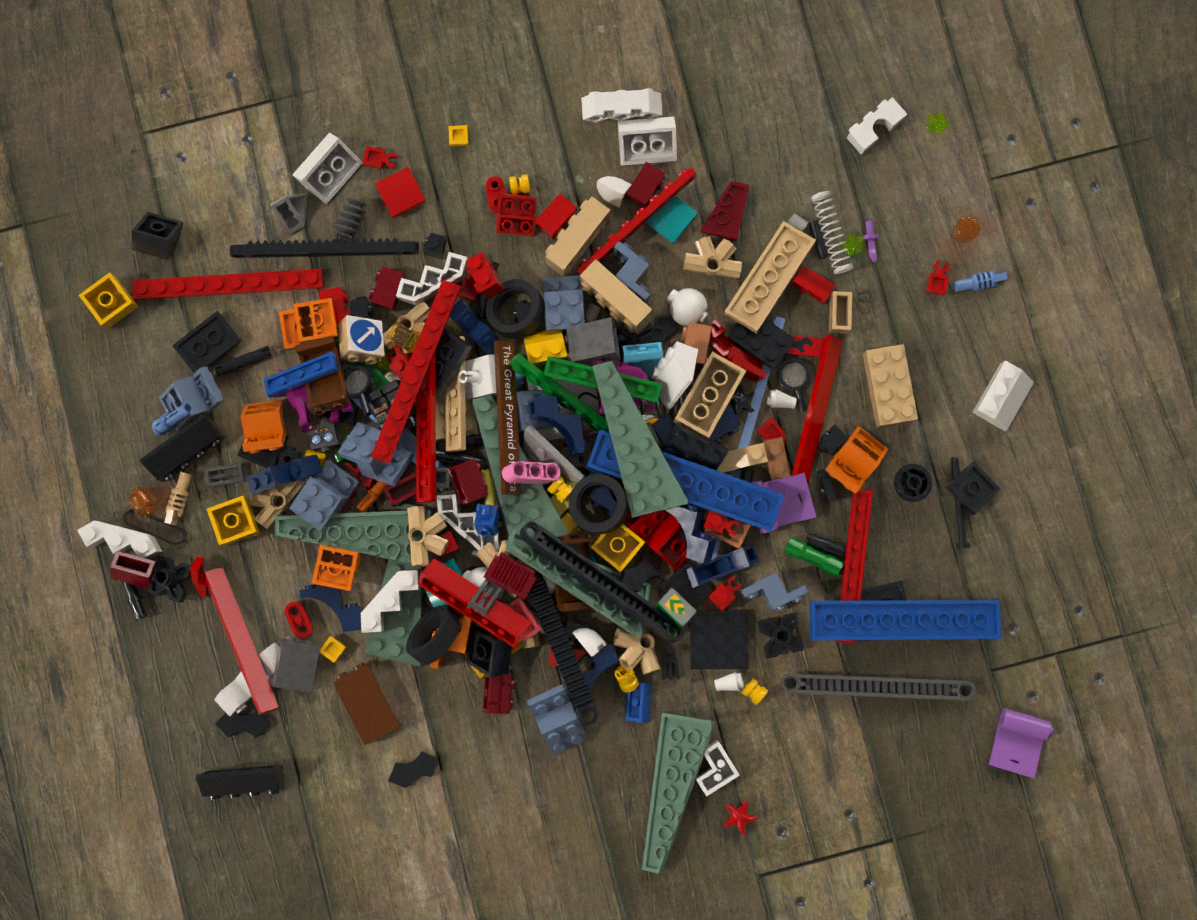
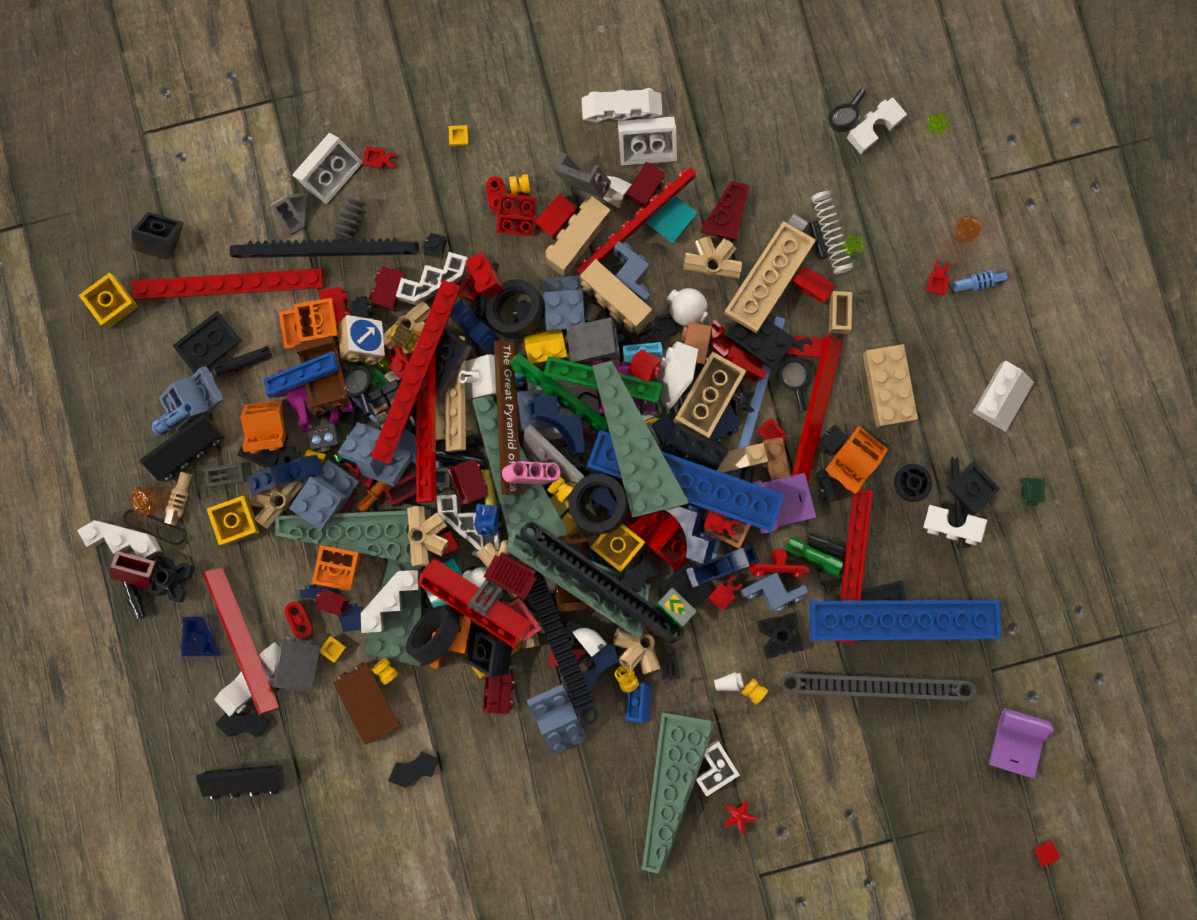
red slope [190,556,208,597] -> none
red slope [375,167,426,219] -> none
black plate [690,611,749,669] -> none
white cone [767,389,797,409] -> none
medium lavender piece [862,221,879,262] -> none
none -> clear blue slope [181,617,220,656]
none -> dark red piece [315,589,351,616]
none -> yellow wheel [371,658,398,685]
none -> flat silver panel [552,152,611,198]
none -> red brick [628,349,662,382]
none -> red shield [748,549,810,577]
none -> black piece [828,89,866,132]
none -> white arch [924,505,988,546]
none -> clear green window [1019,477,1045,506]
none -> red tile [1033,840,1060,867]

